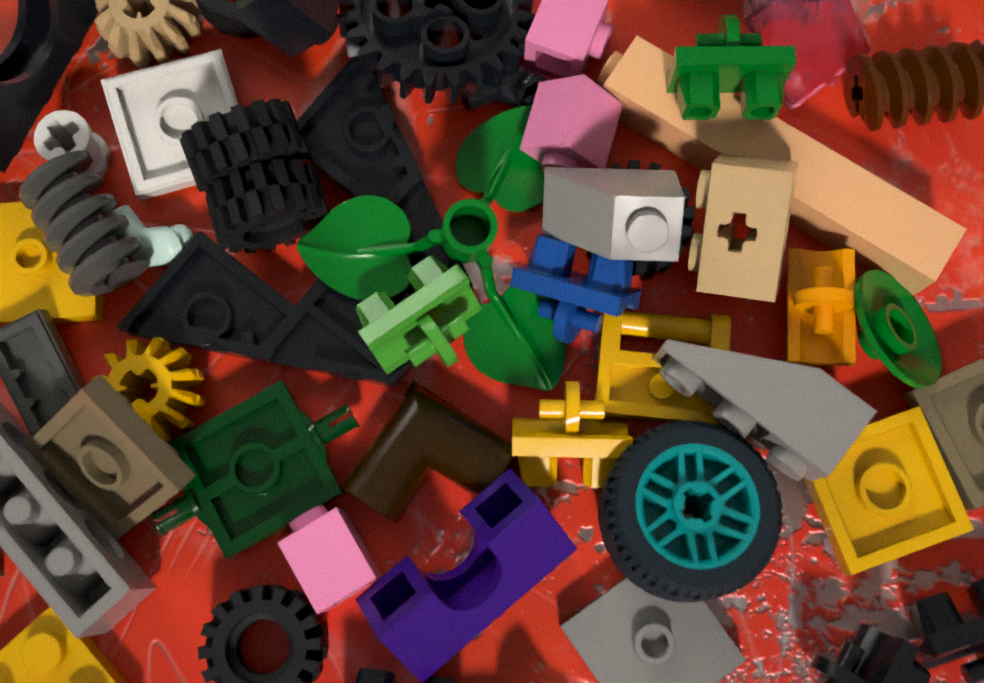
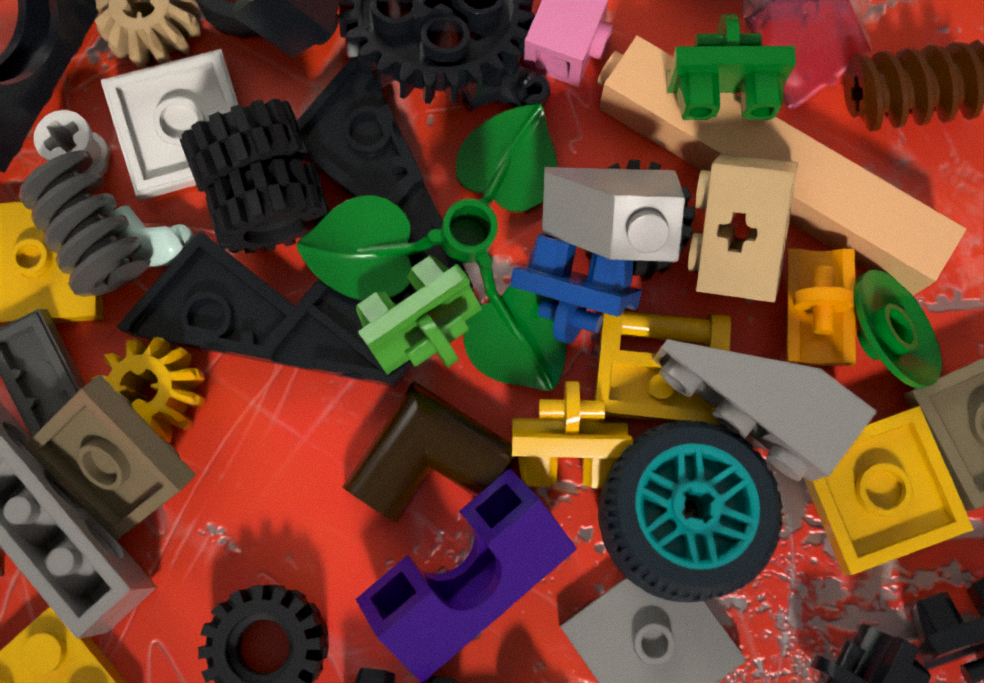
dark green plate [150,380,360,558] -> none
bright pink brick [277,504,383,614] -> none
bright pink brick [520,74,623,172] -> none

